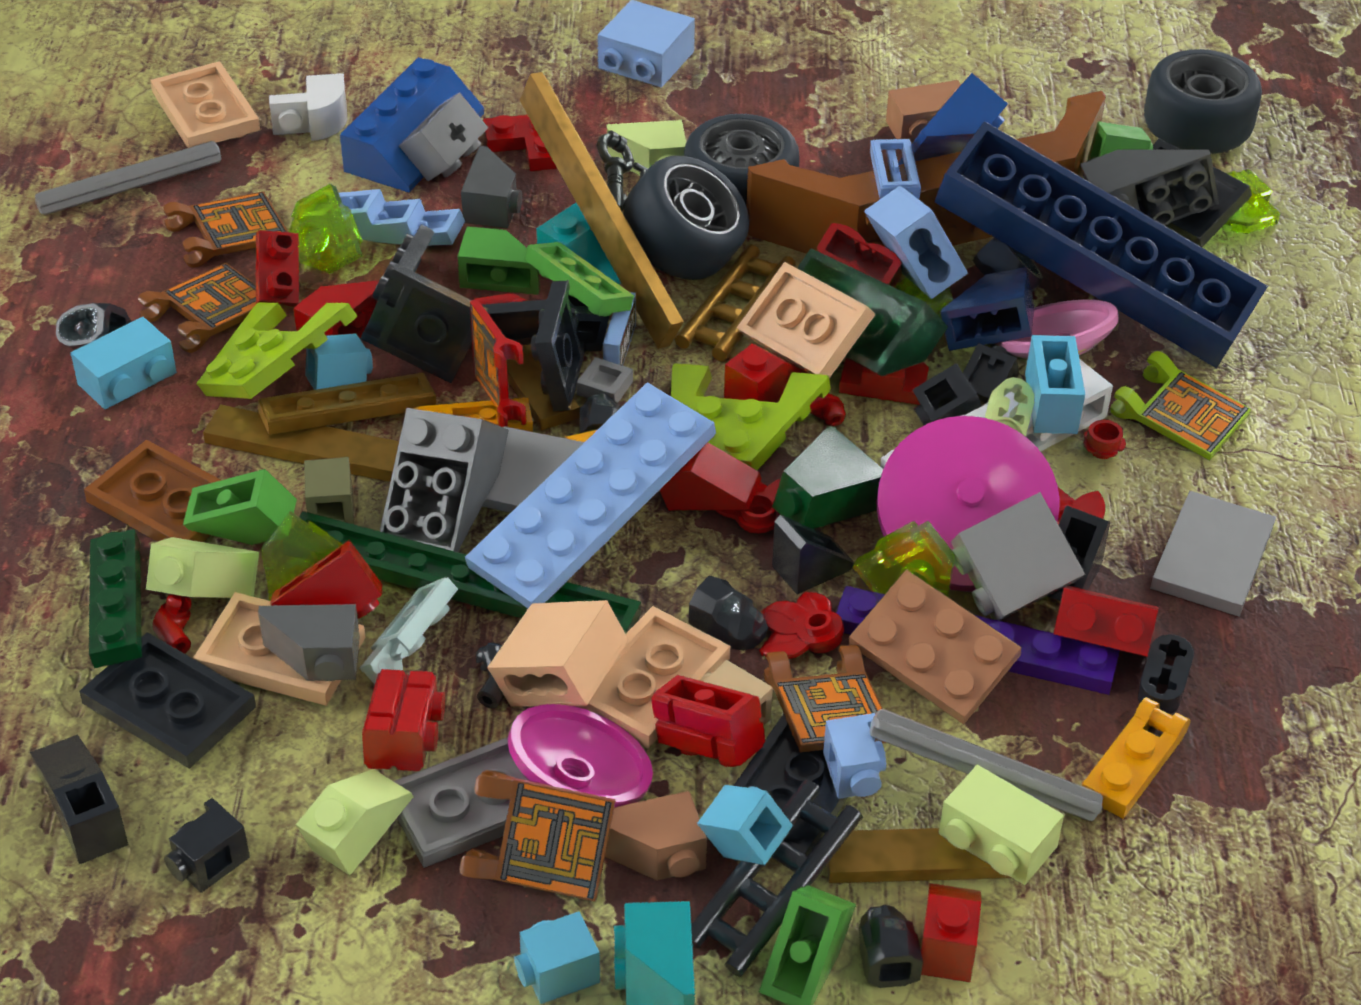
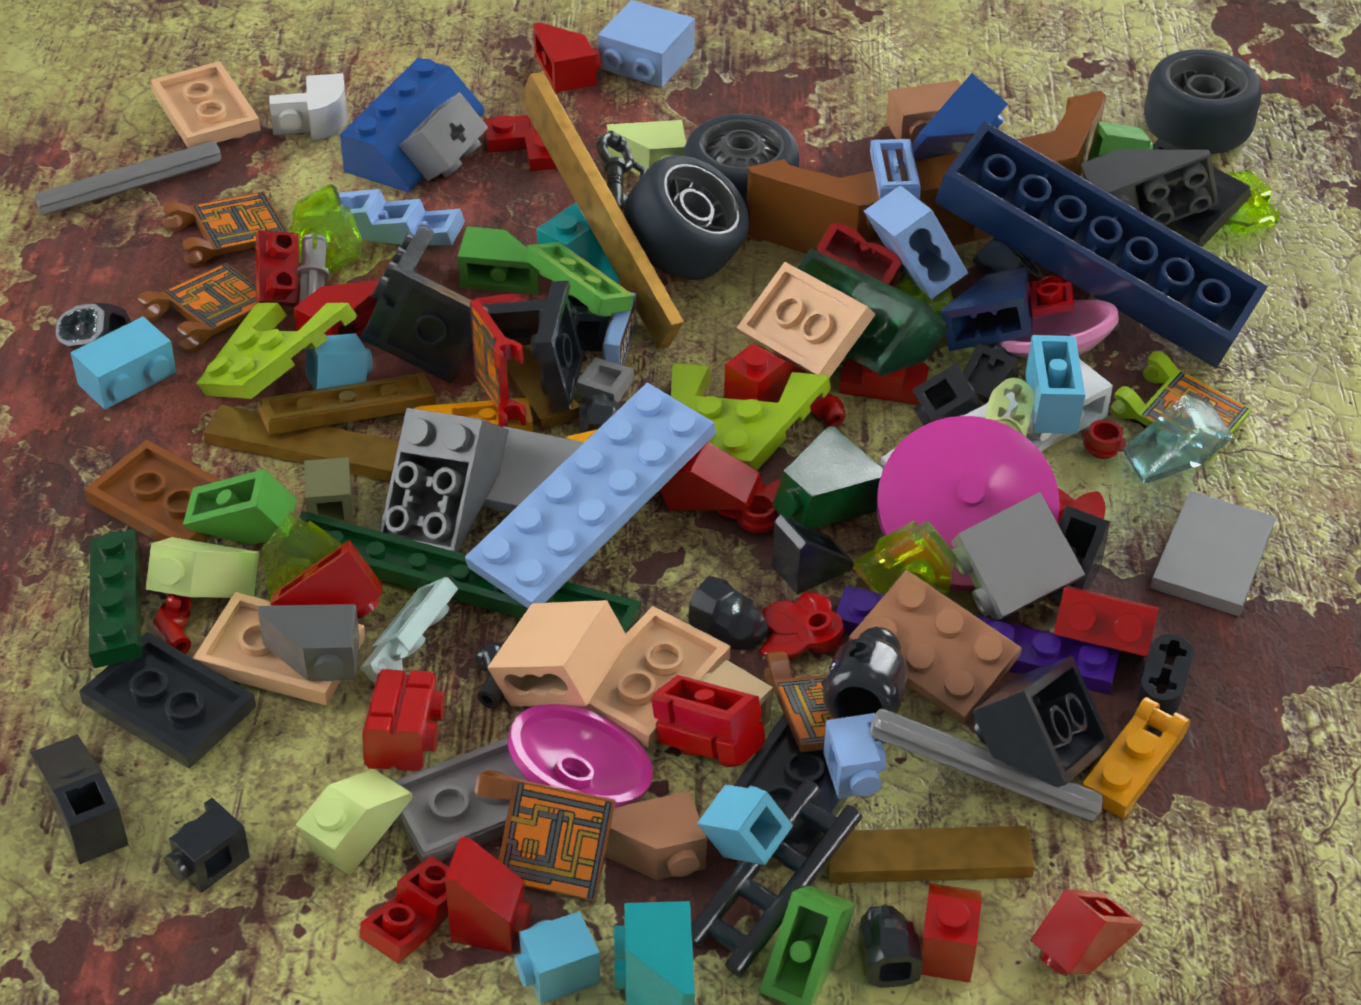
dark grey slope [461,146,522,228] -> none
pearl gold bar [675,244,796,361] -> none
yellowish green brick [939,765,1064,885] -> none
none -> light grey axle [297,234,329,303]
none -> red slope [359,855,449,964]
none -> red slope [445,837,532,954]
none -> red slope [533,22,601,93]
none -> black piece [821,627,908,719]
none -> black slope [972,655,1112,788]
none -> red slope [1030,275,1075,317]
none -> red slope [1030,889,1143,976]
none -> clear light blue slope [1122,394,1234,484]

